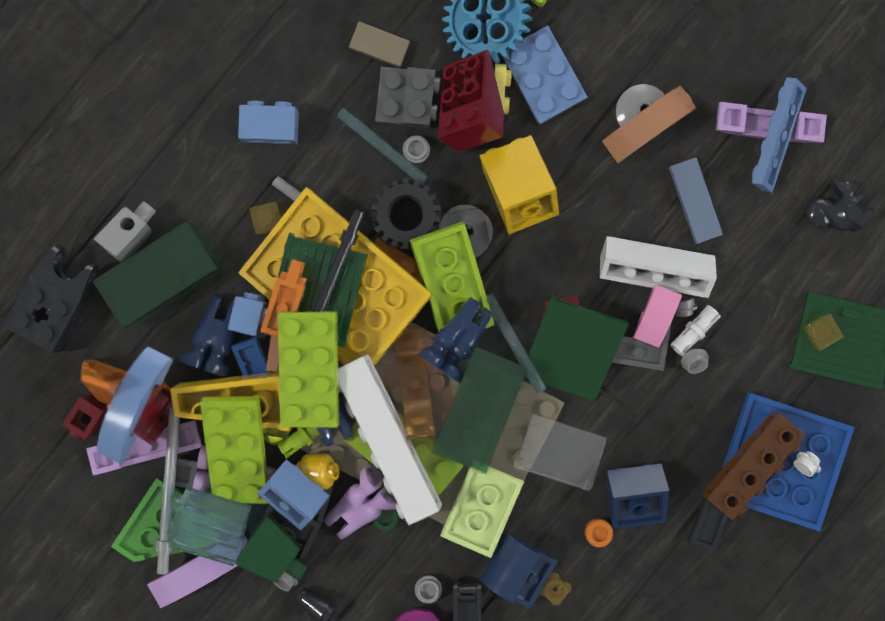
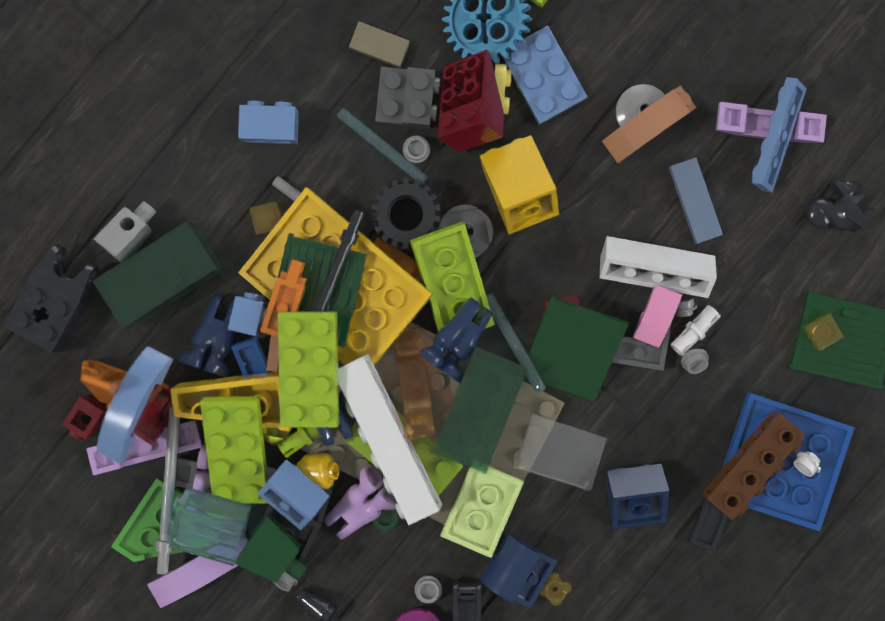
orange tile [585,518,613,547] -> none

